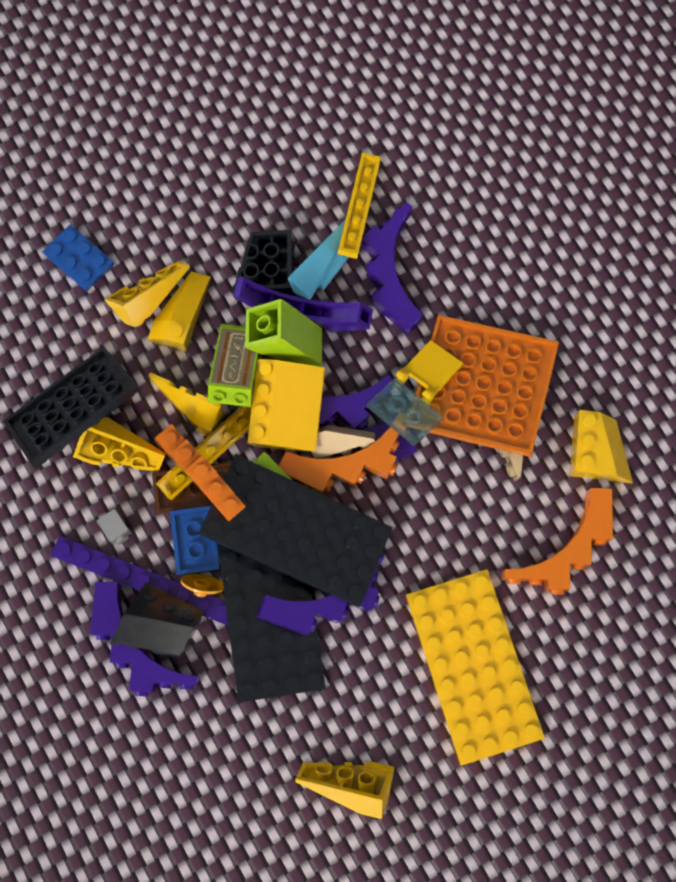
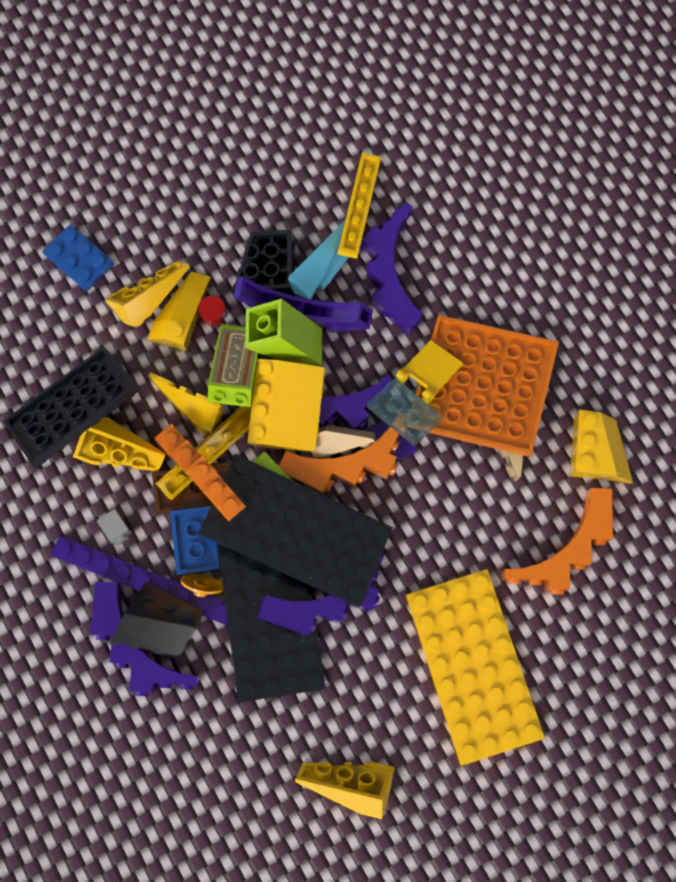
none -> red piece [198,296,226,326]

